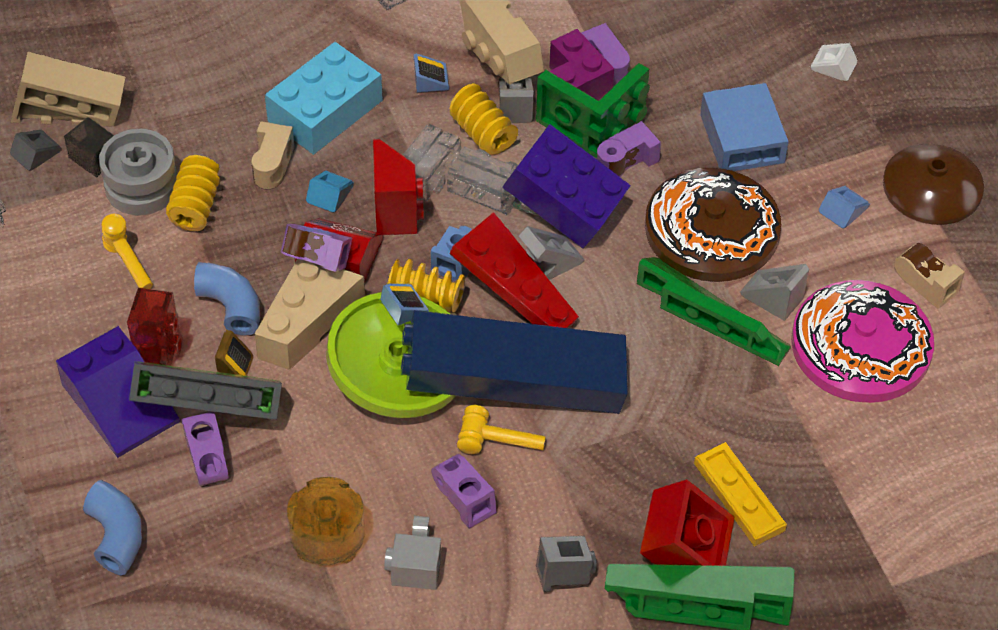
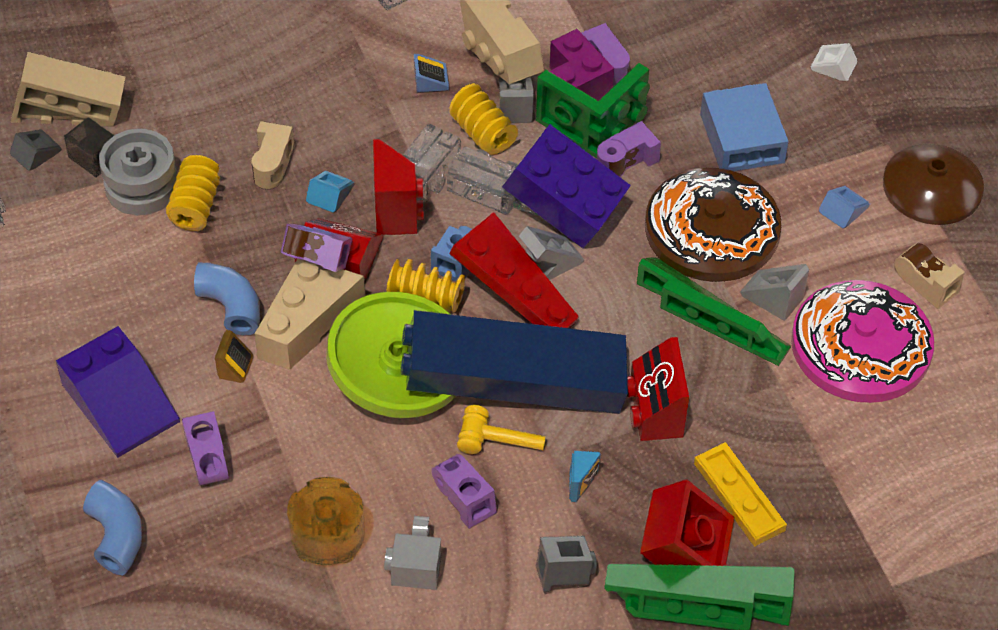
yellow piece [101,213,153,292] -> none
clear red brick [127,288,182,366] -> none
dark grey piece [129,361,282,420] -> none
medium azure brick [265,42,383,155] -> none
medium blue slope [380,284,429,325] -> none
none -> dark azure slope [569,451,601,502]
none -> red slope [627,337,689,441]

